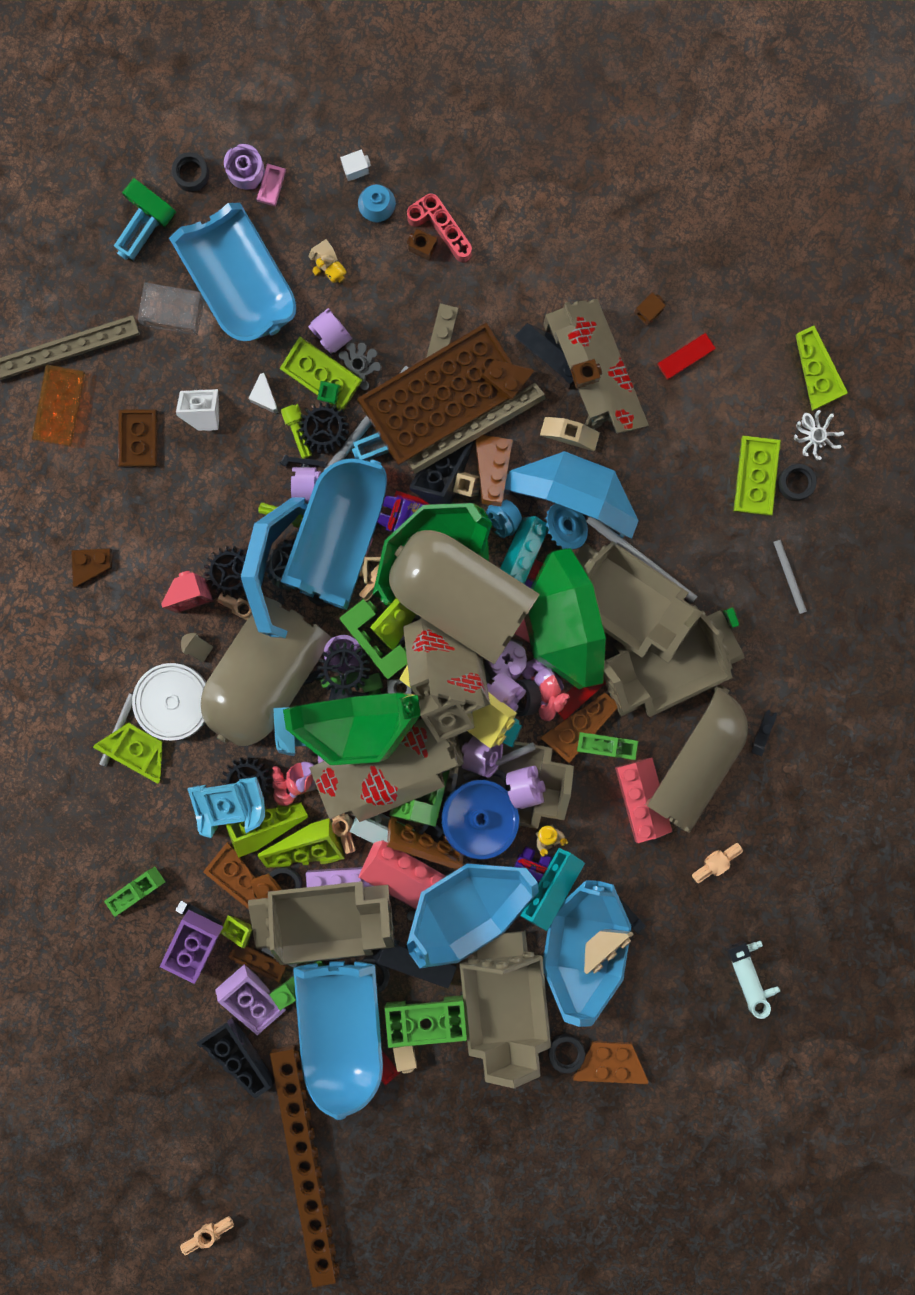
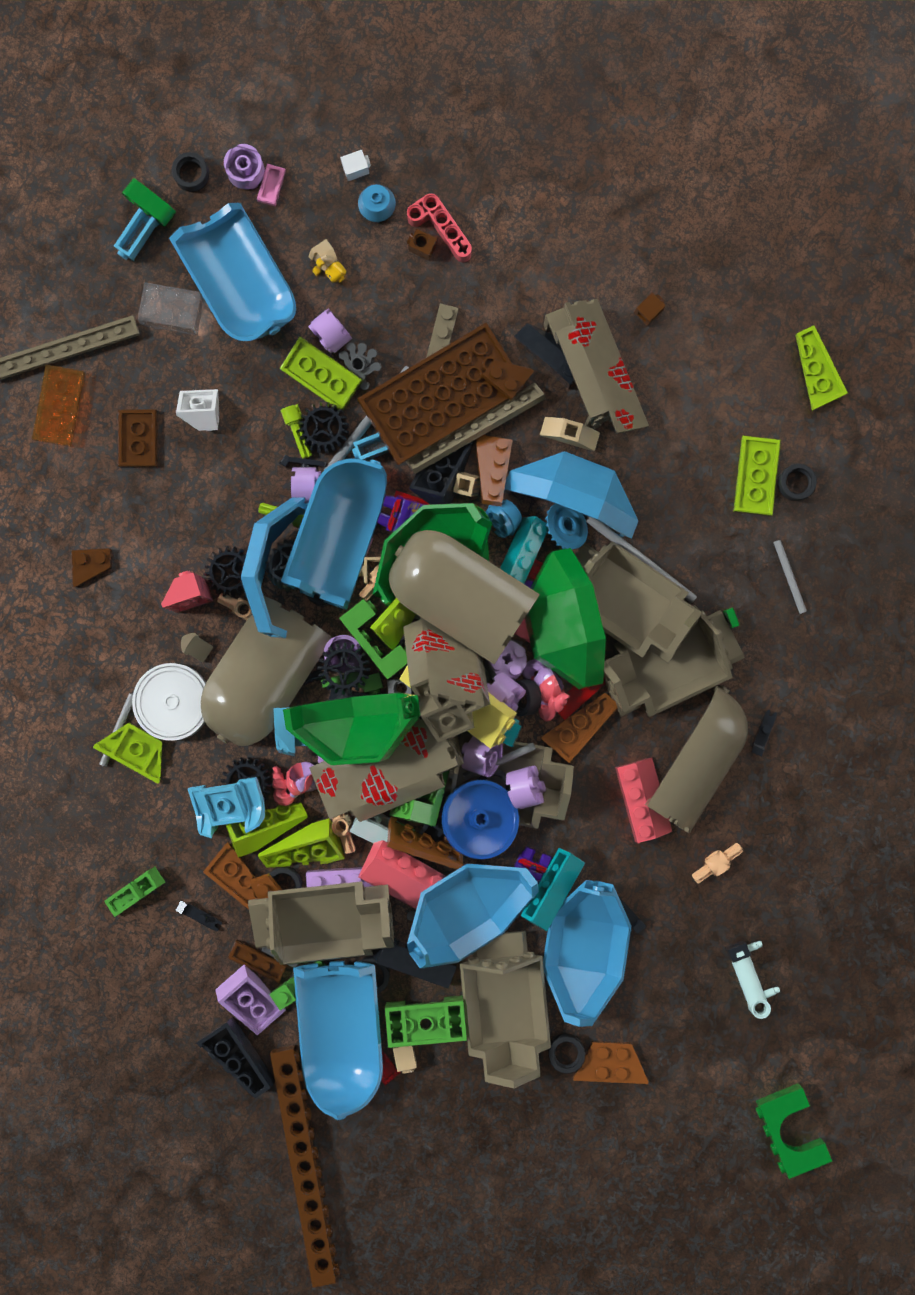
medium lavender brick [160,910,223,984] -> none
light nougat axle [180,1216,234,1255] -> none
lime slope [221,915,253,948] -> none
white slope [248,373,279,414] -> none
green tile [317,381,341,404] -> none
yellow piece [535,824,568,857] -> none
reddish brown brick [570,359,602,389] -> none
bright green slope [577,732,639,760] -> none
tan slope [584,929,634,974] -> none
red tile [657,333,716,380] -> none
white animal [794,410,844,460] -> none
none -> green arch [755,1083,832,1179]

